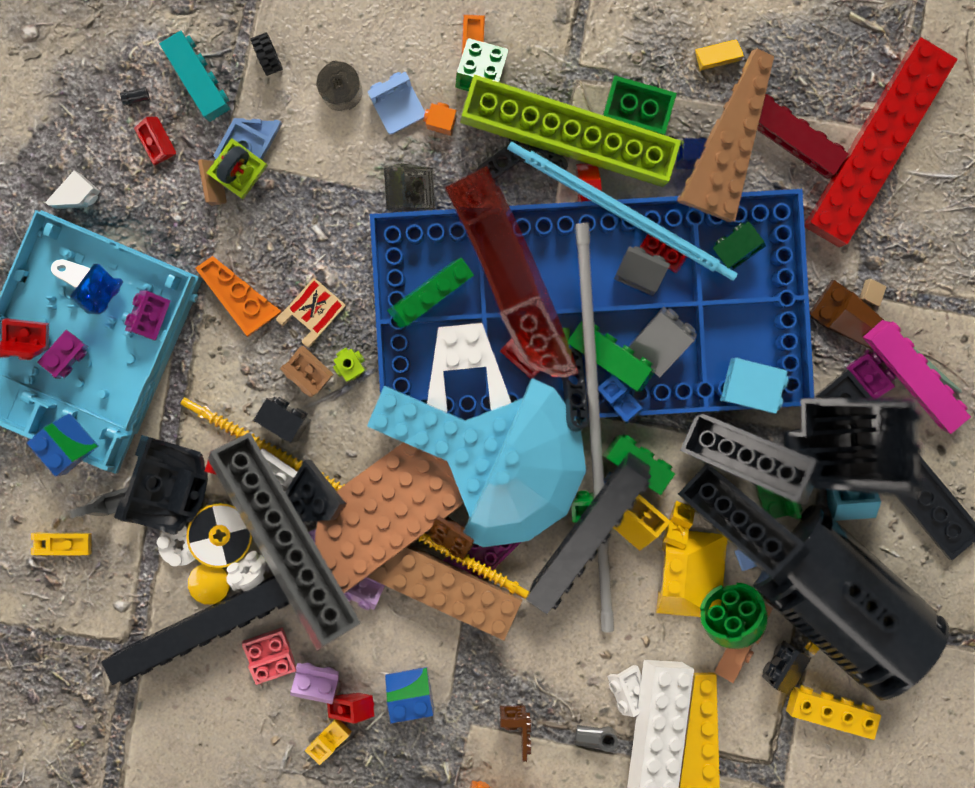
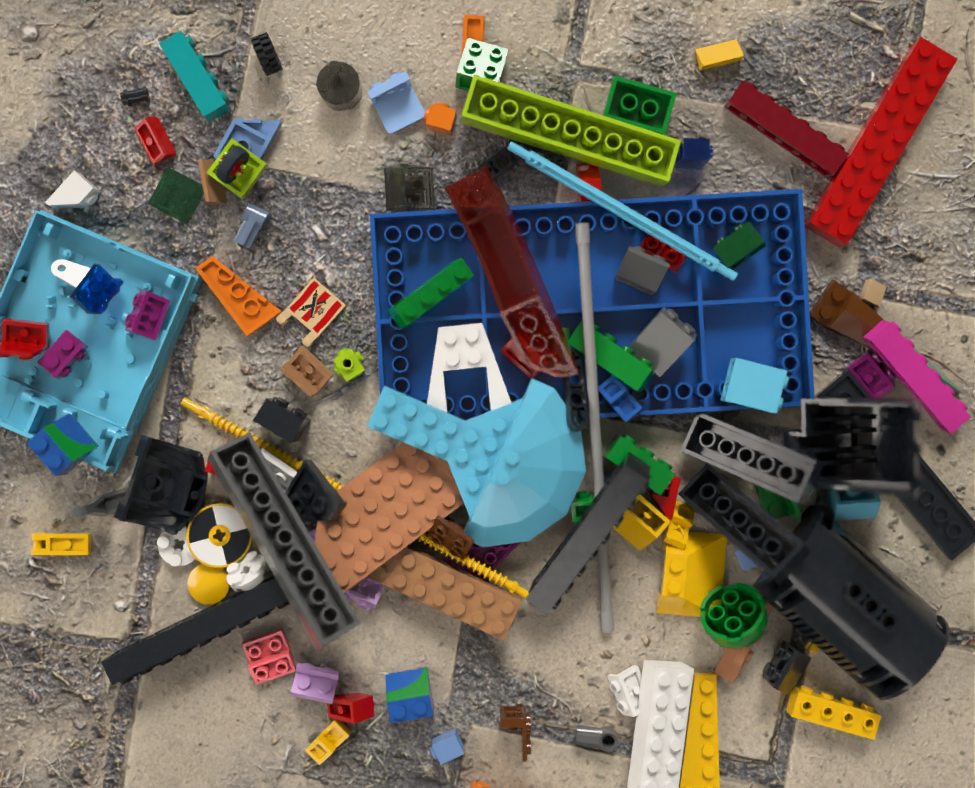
medium nougat wing [677,48,774,222] -> none
none -> clear green plate [148,167,204,225]
none -> sand blue piece [233,203,271,250]
none -> medium blue brick [430,728,465,765]
none -> red slope [649,476,681,520]

